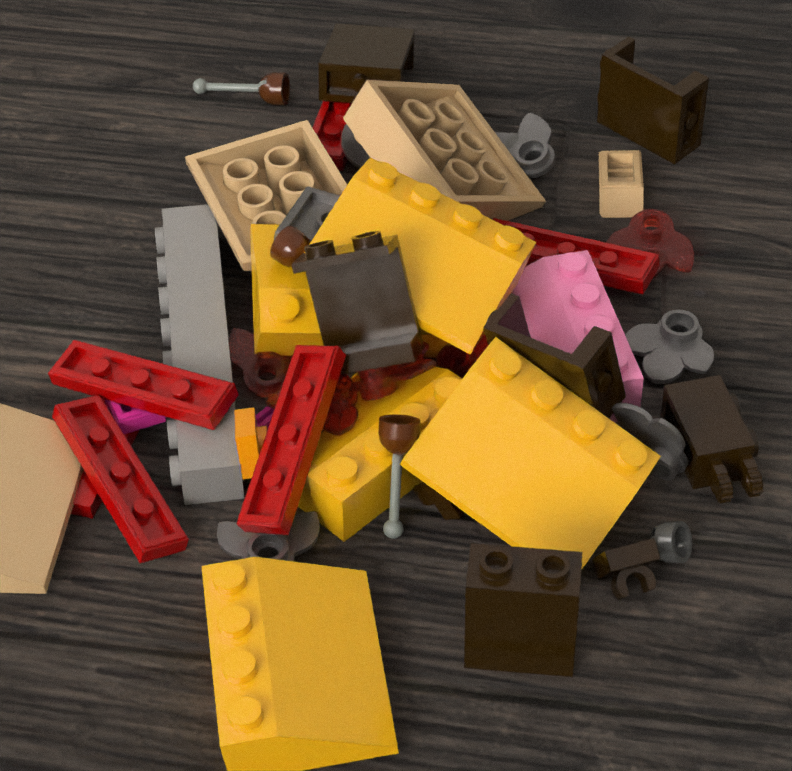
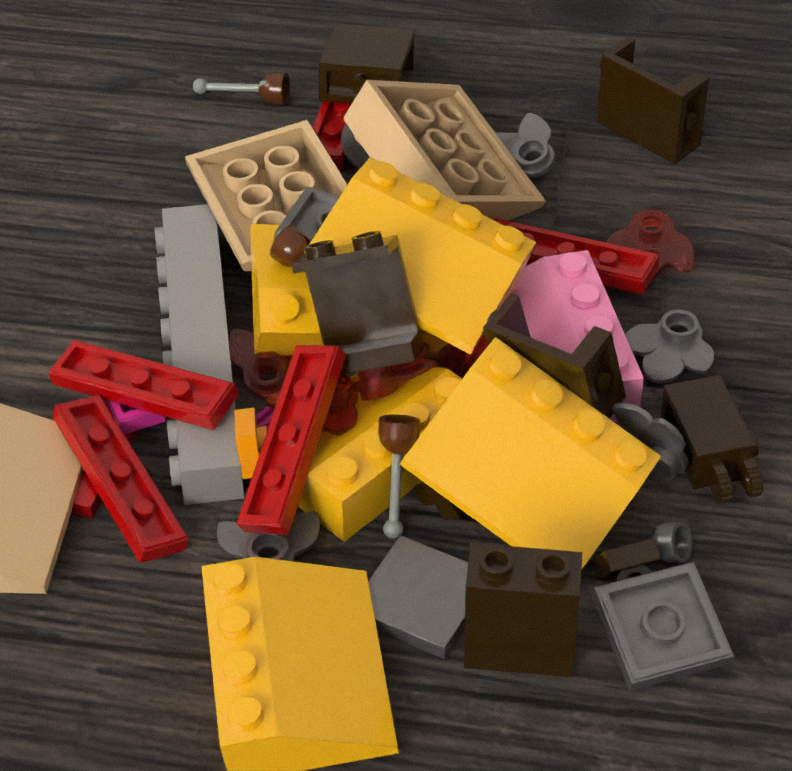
tan slope [599,150,644,218] -> none
none -> flat silver tile [368,535,468,660]
none -> flat silver tile [592,562,734,691]

